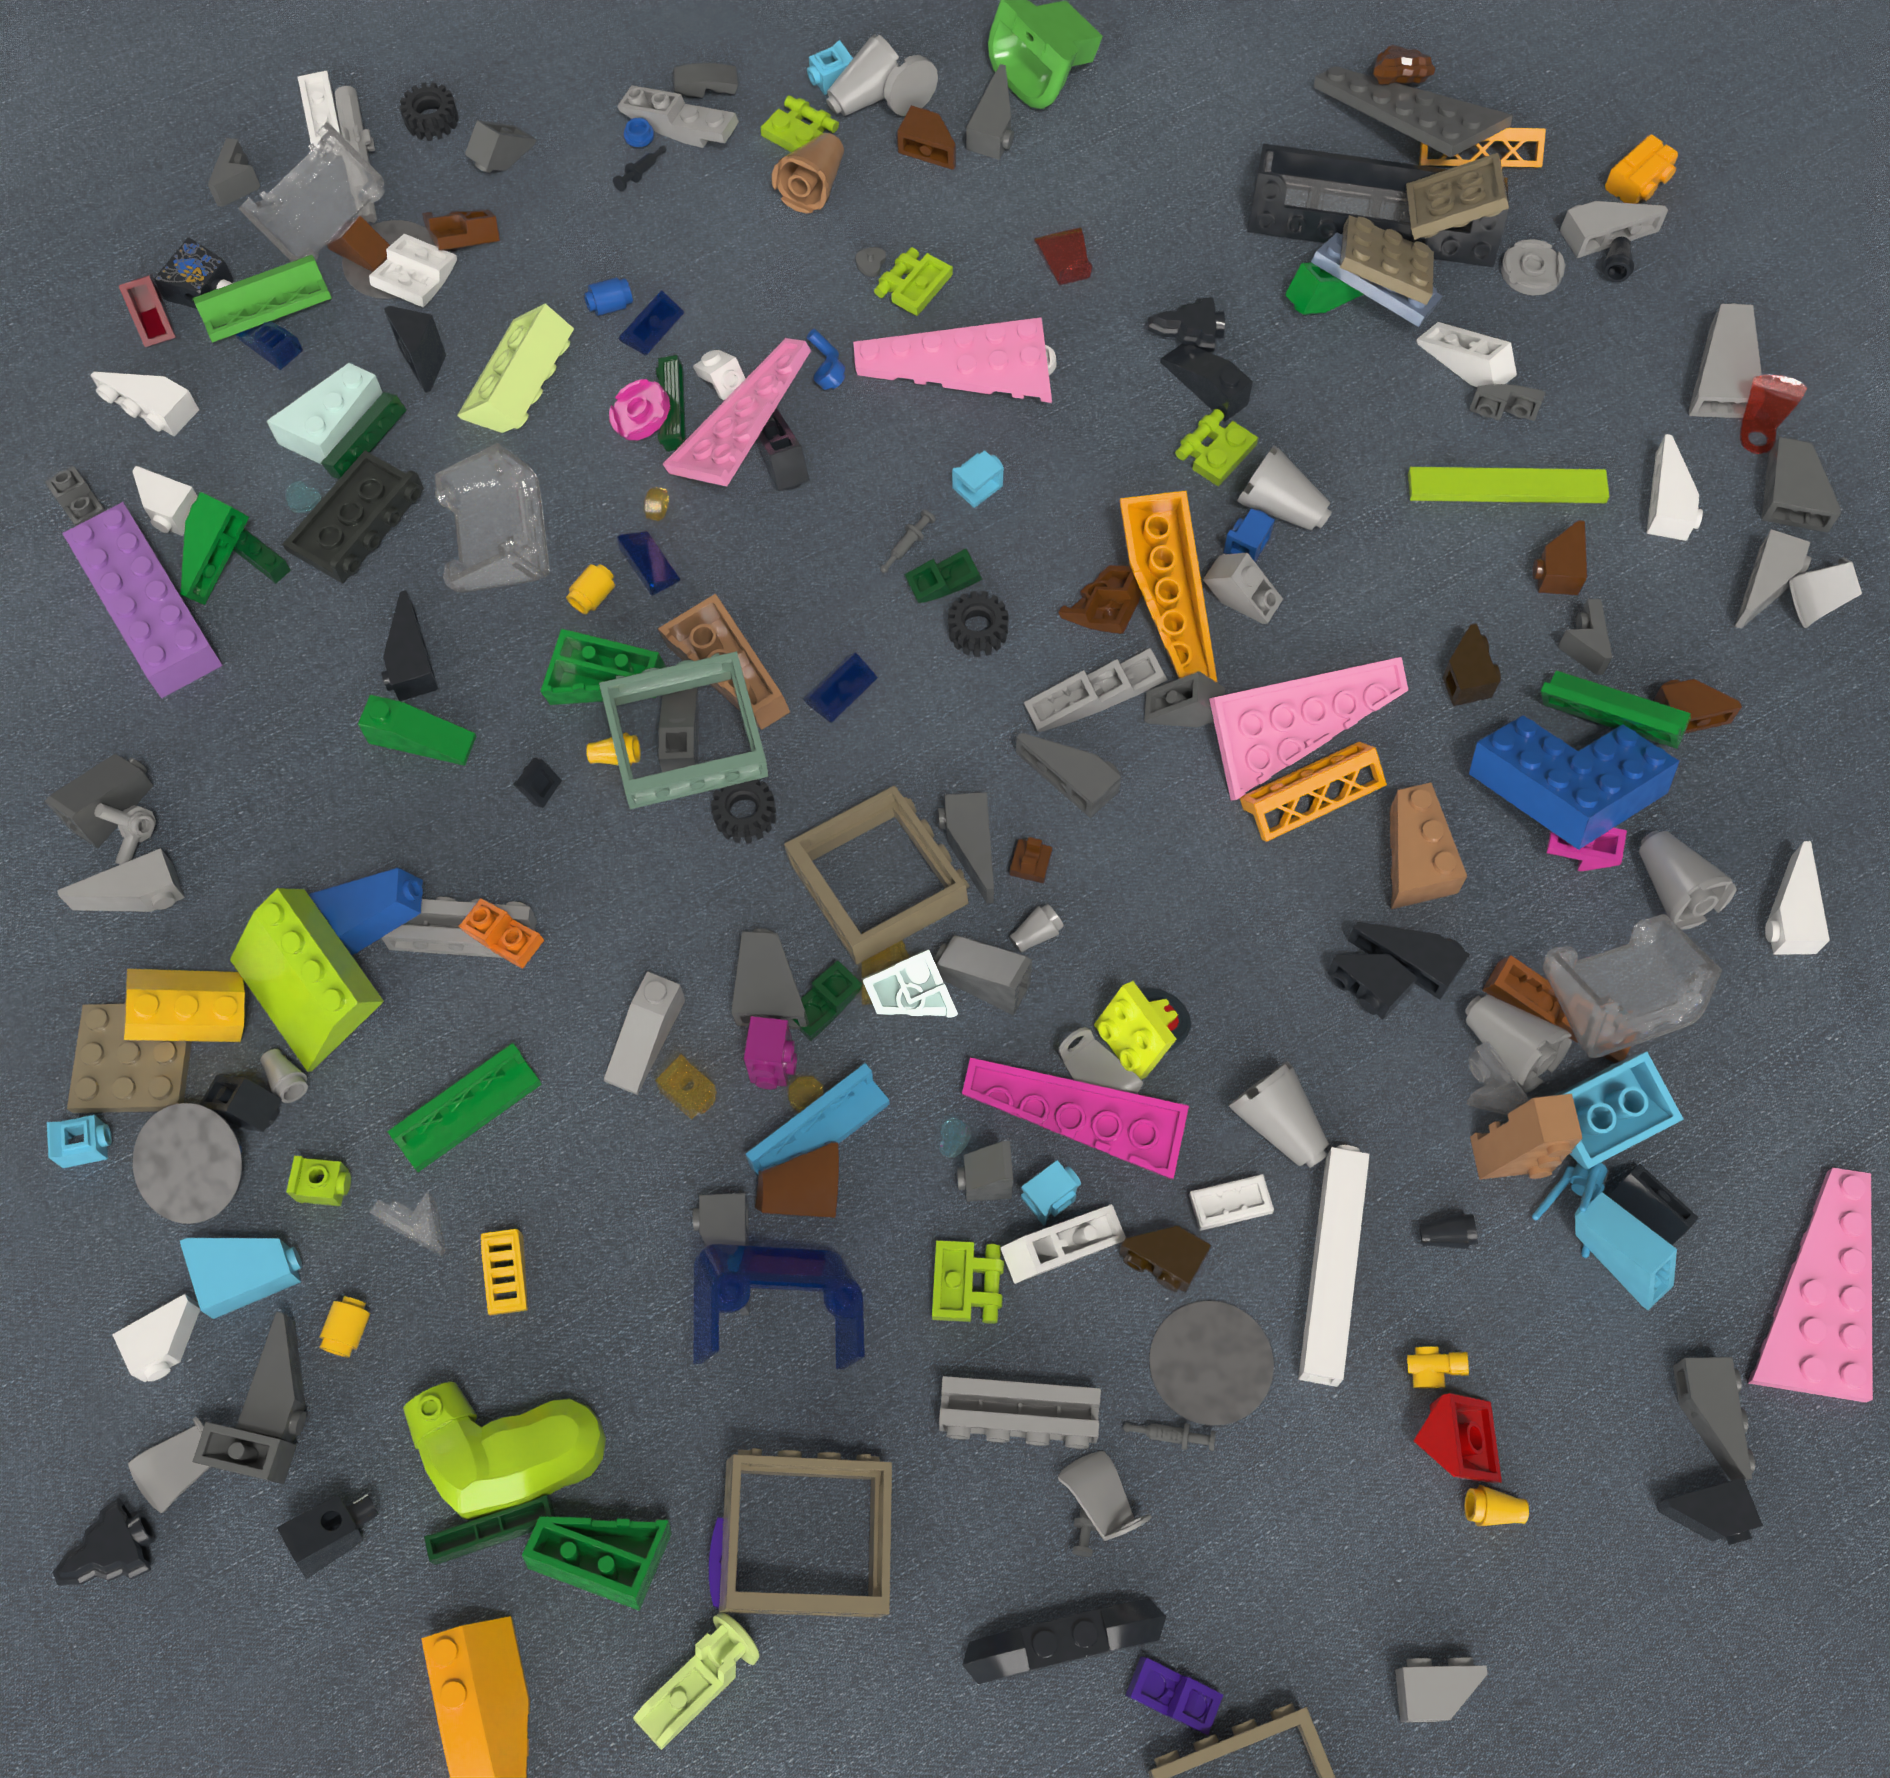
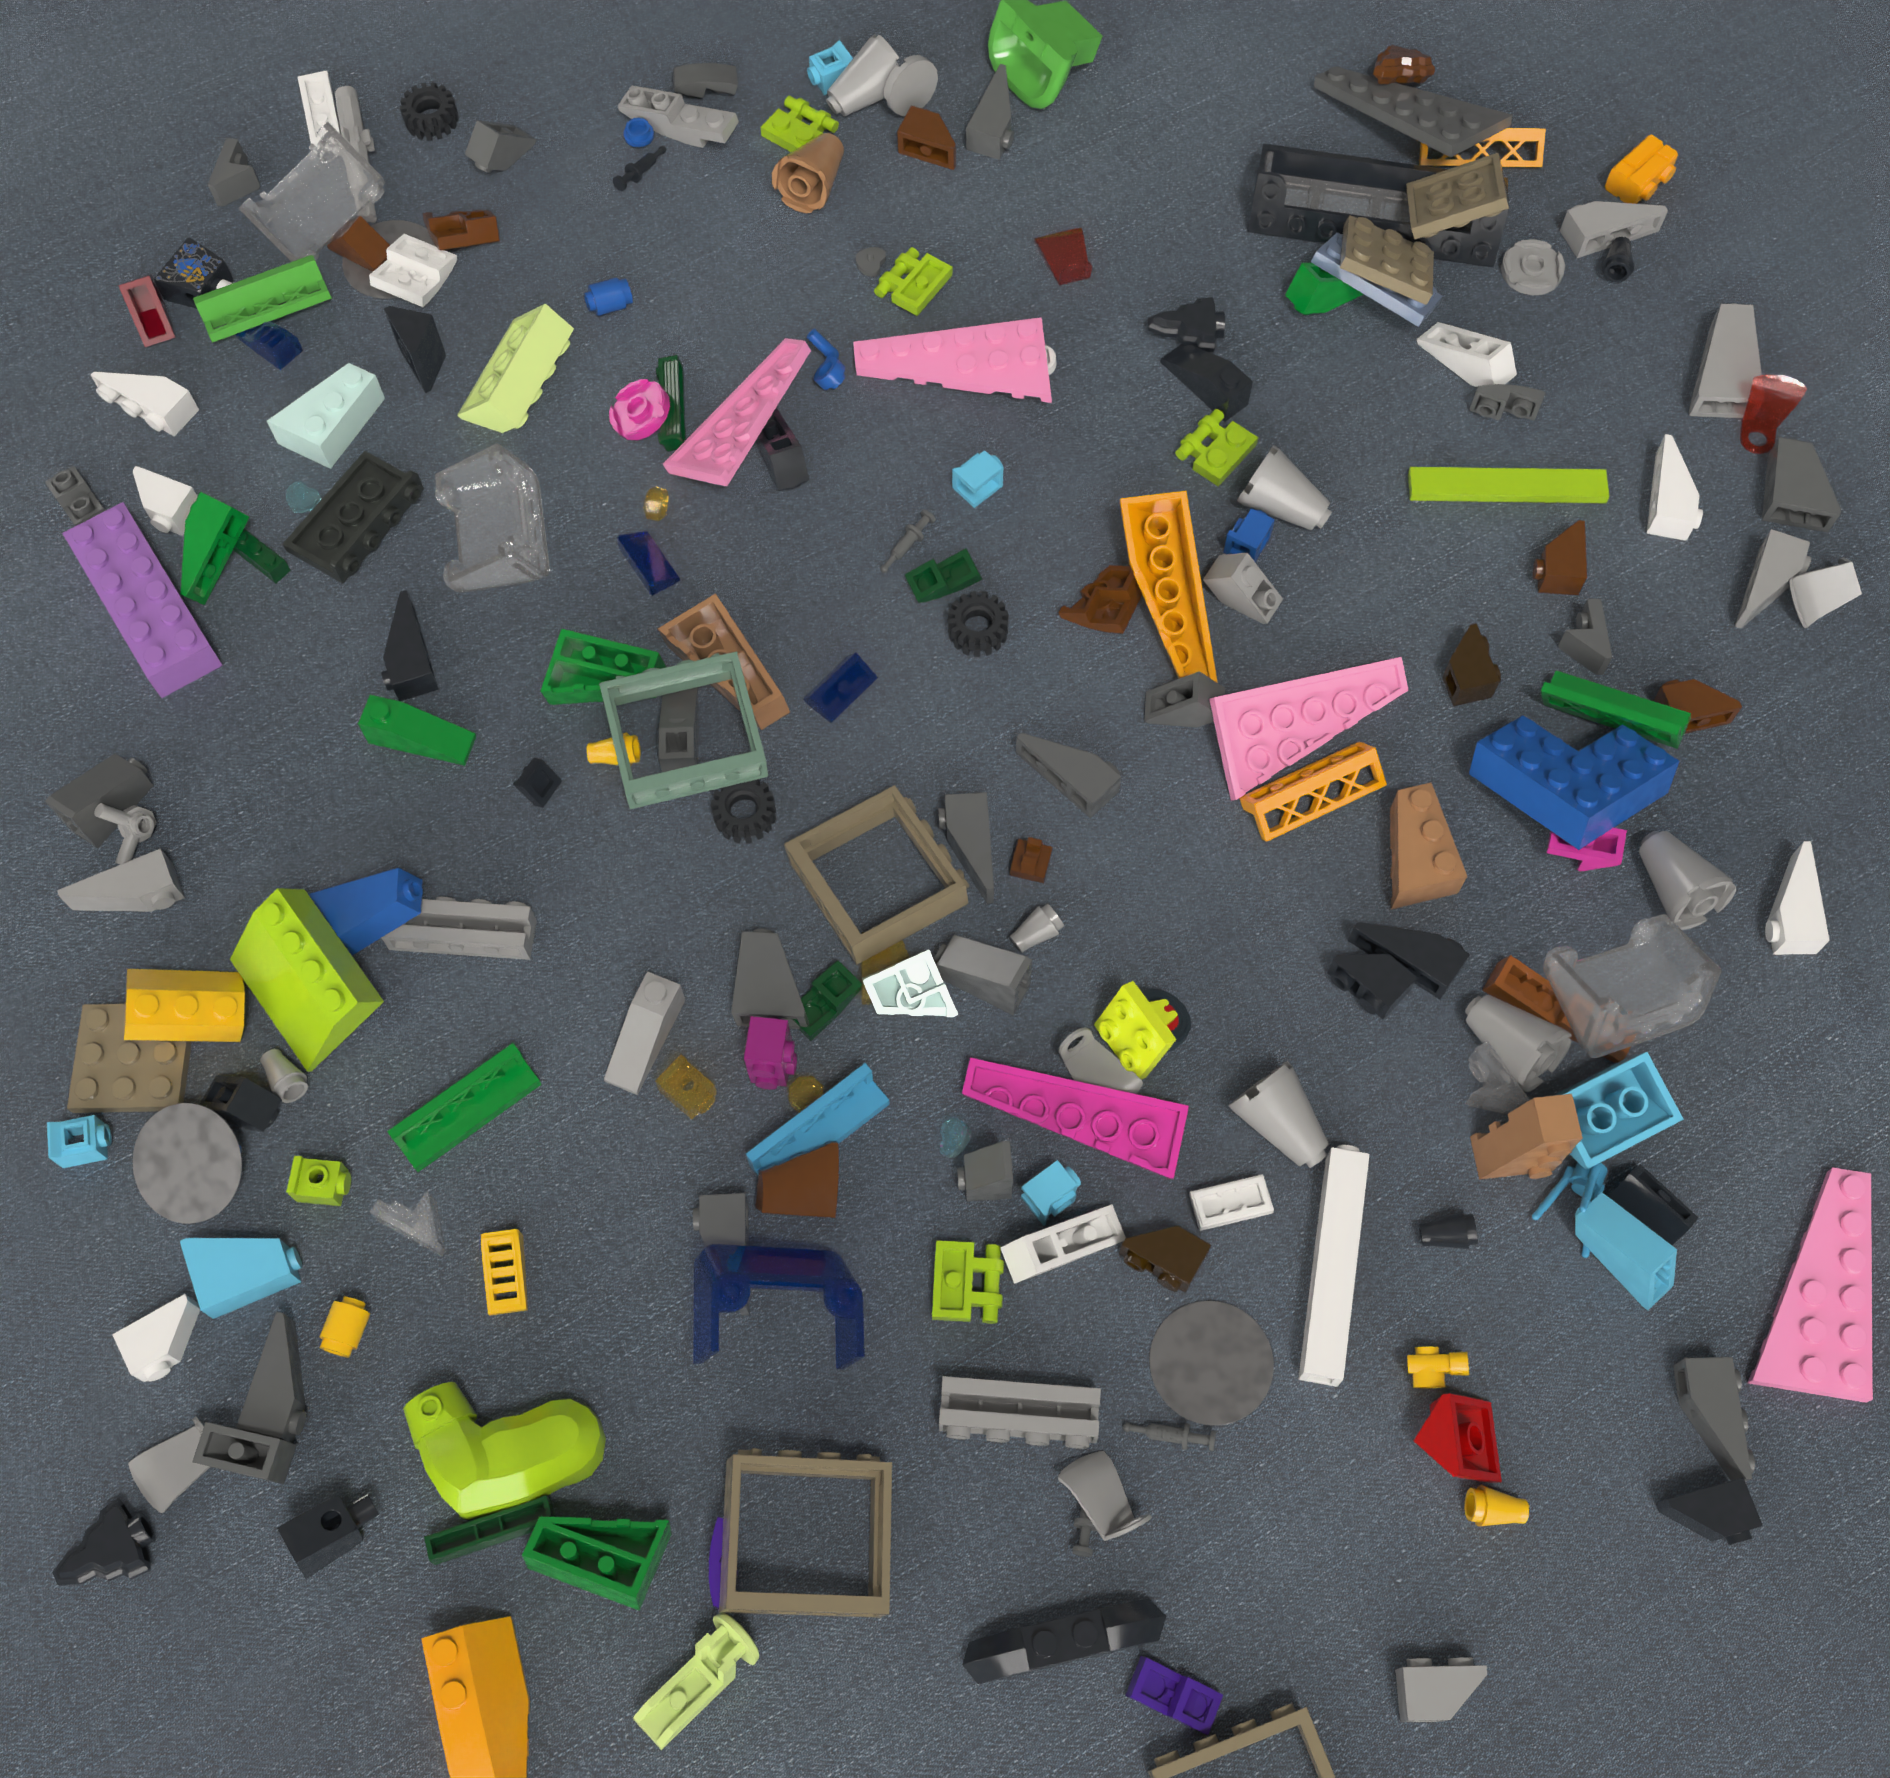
dark green piece [321,392,407,479] -> none
orange slope [459,898,544,969] -> none
yellow brick [566,564,615,614] -> none
clear blue slope [618,290,685,356] -> none
white bracket [693,350,746,400] -> none
light grey slope [1024,648,1167,732] -> none

